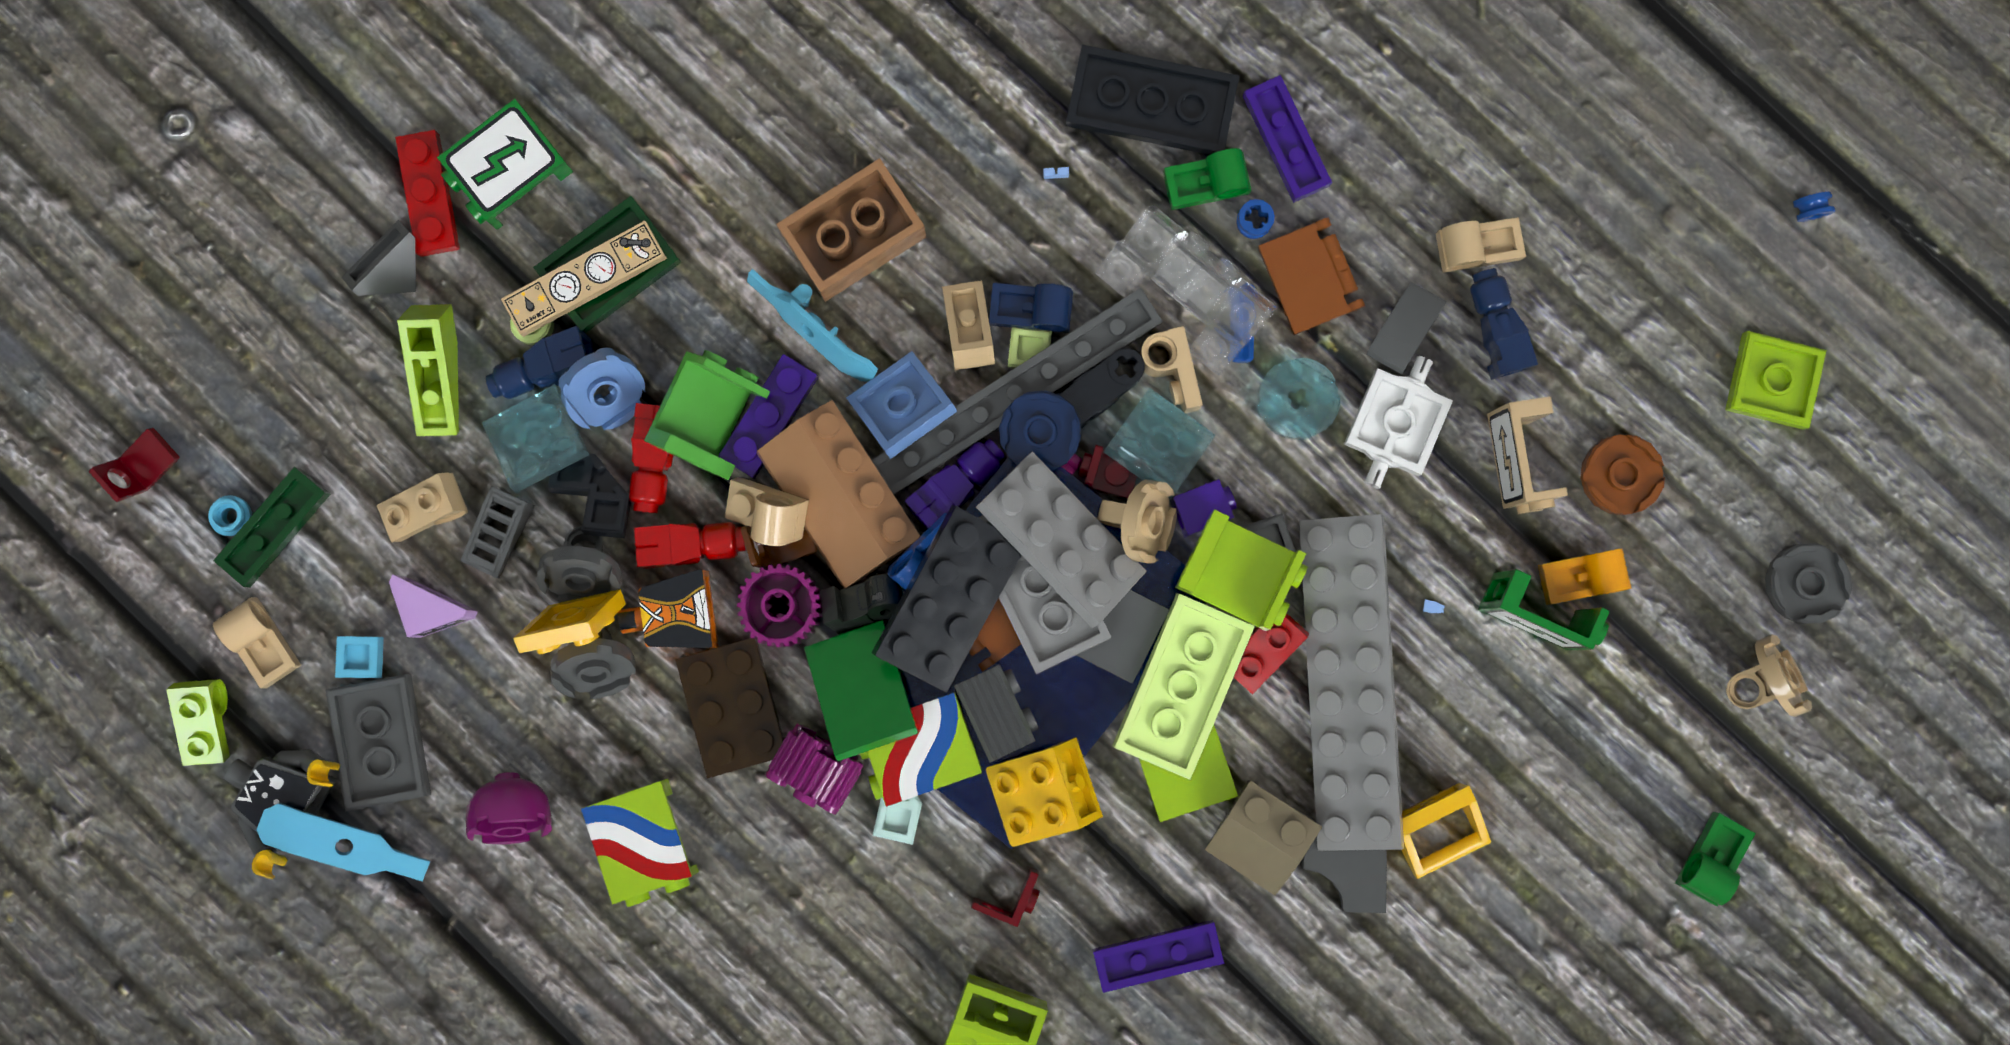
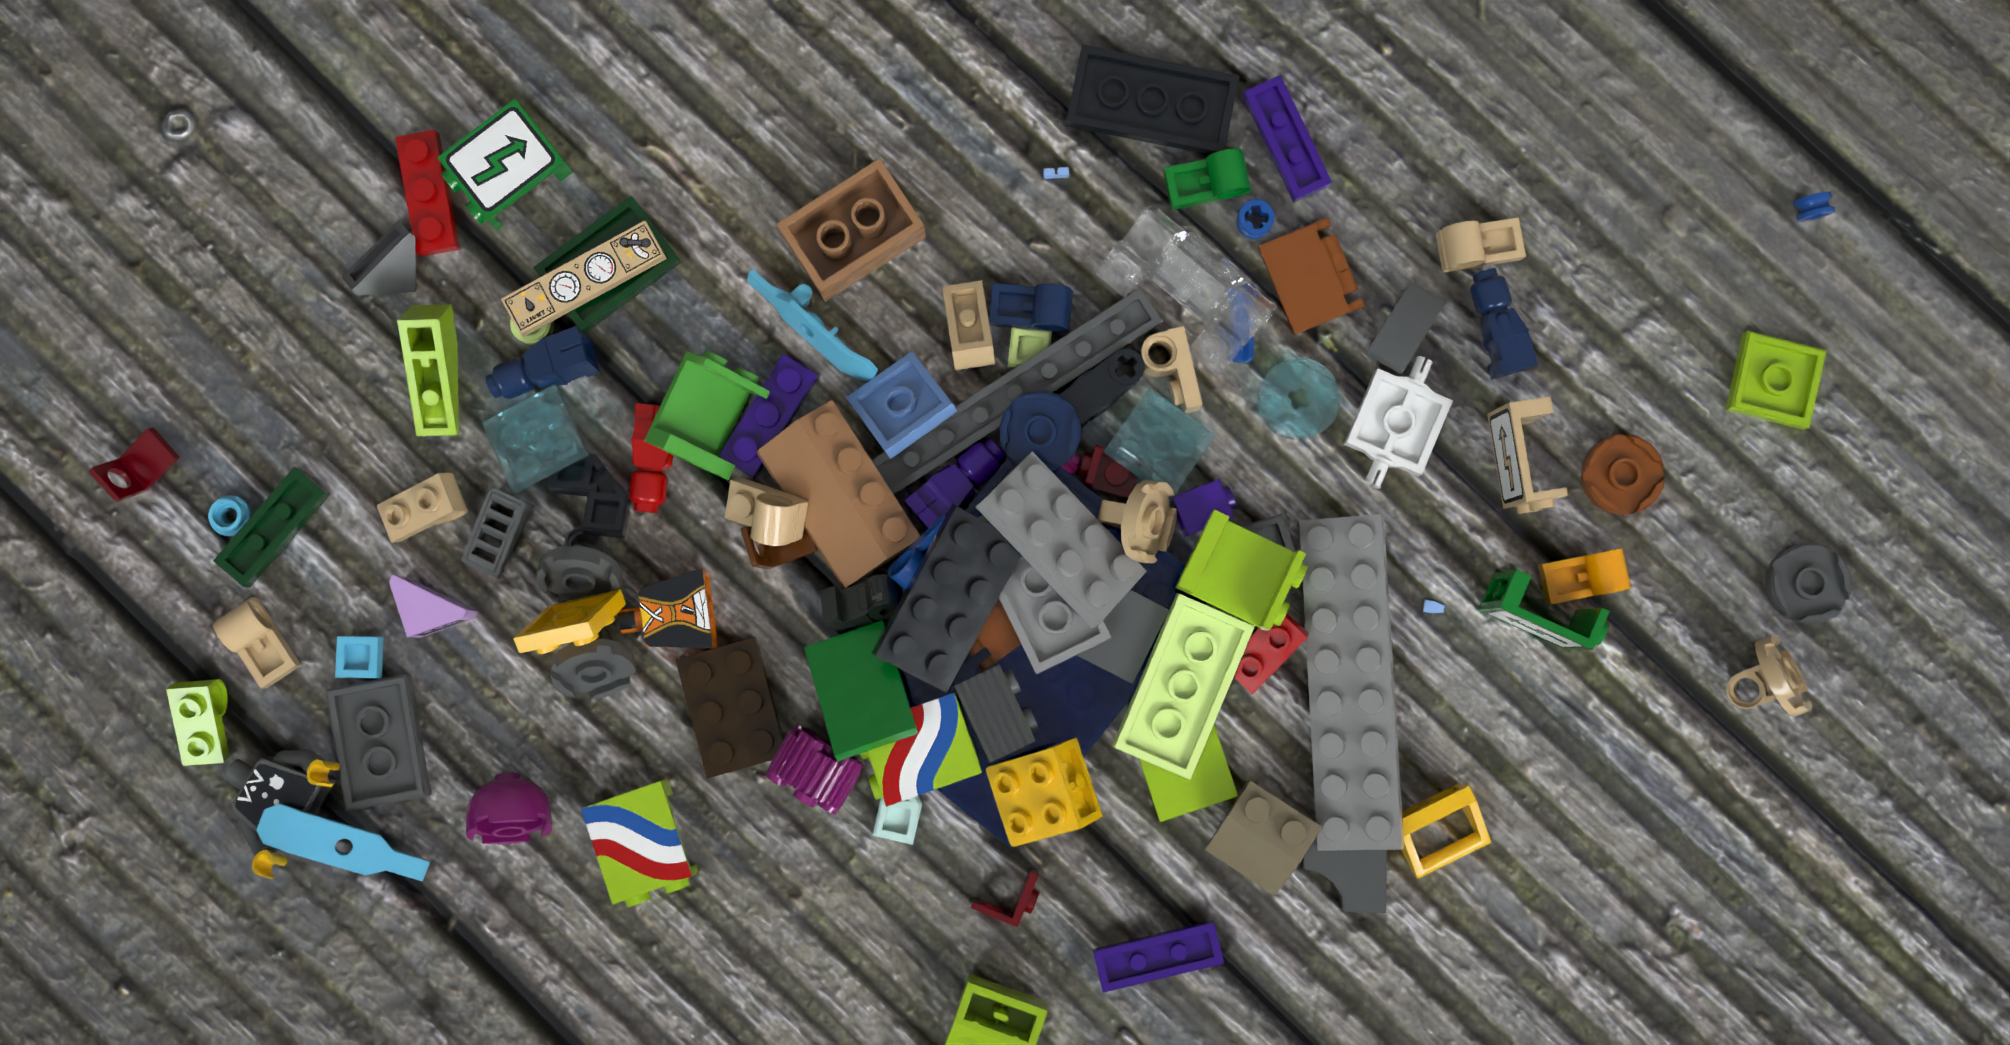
medium blue plate [559,347,645,430] -> none
red piece [634,522,747,569] -> none
magenta brick [737,564,823,648] -> none
green plate [1674,812,1756,906] -> none

